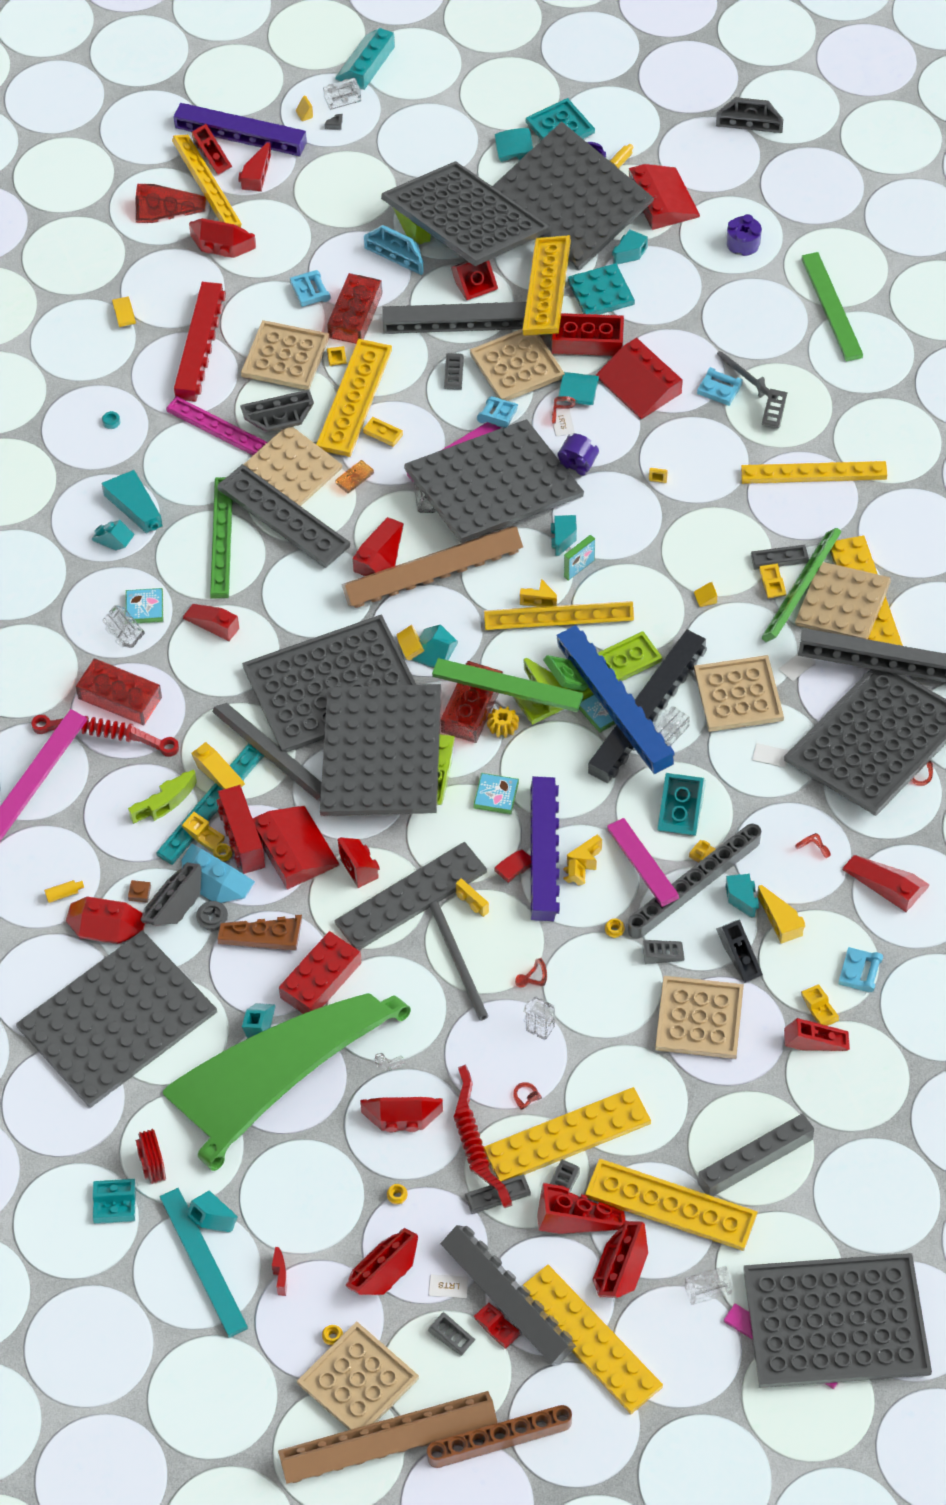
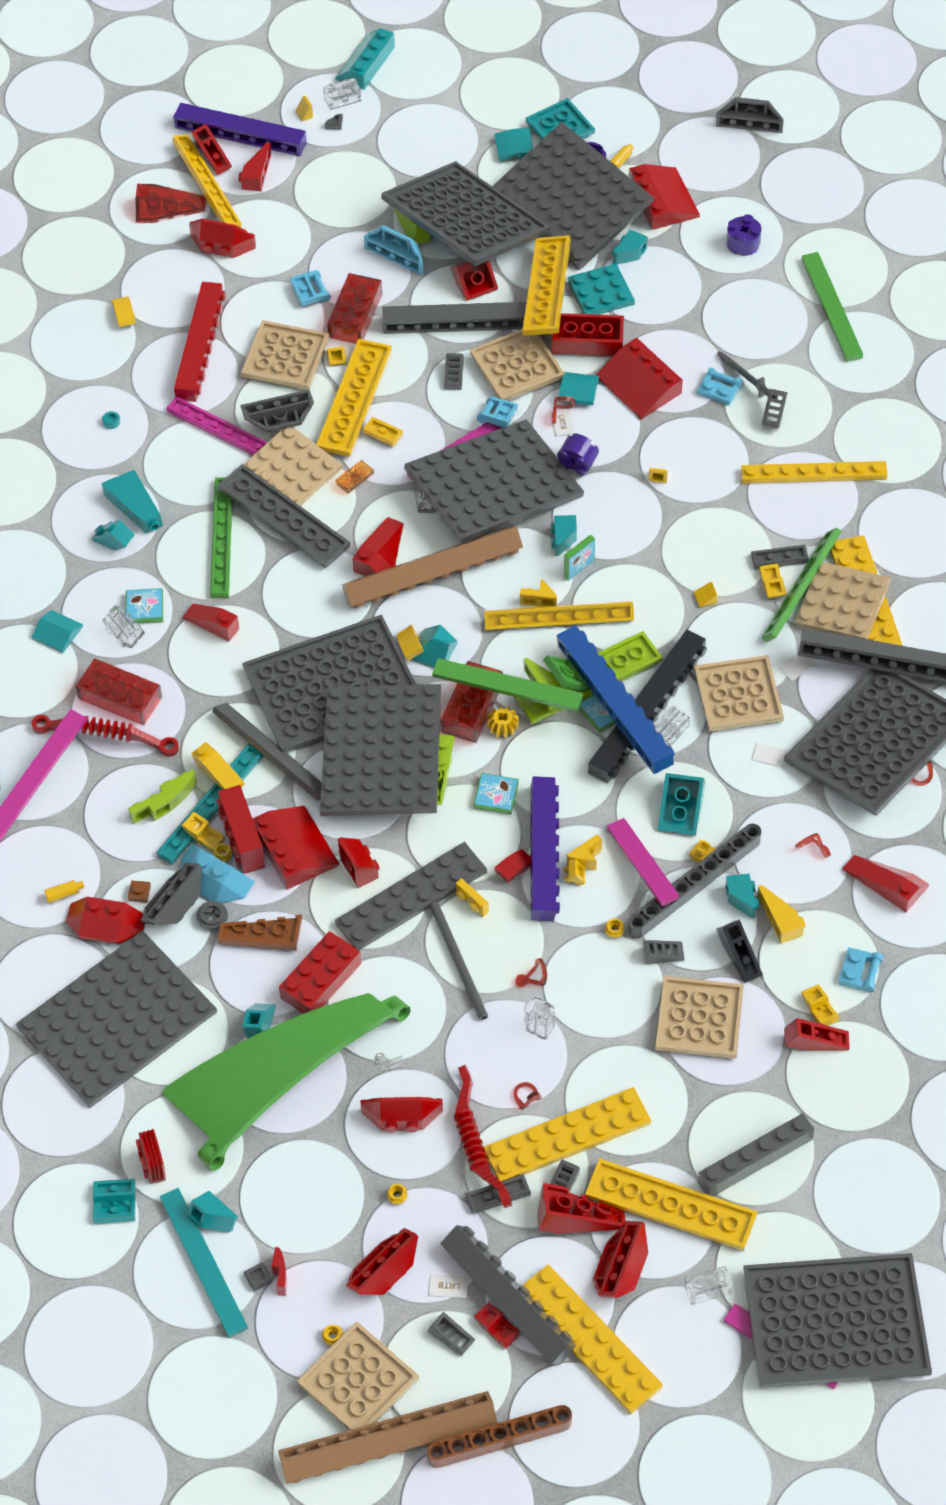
none -> teal slope [32,610,83,653]
none -> dark grey tile [243,1262,272,1292]

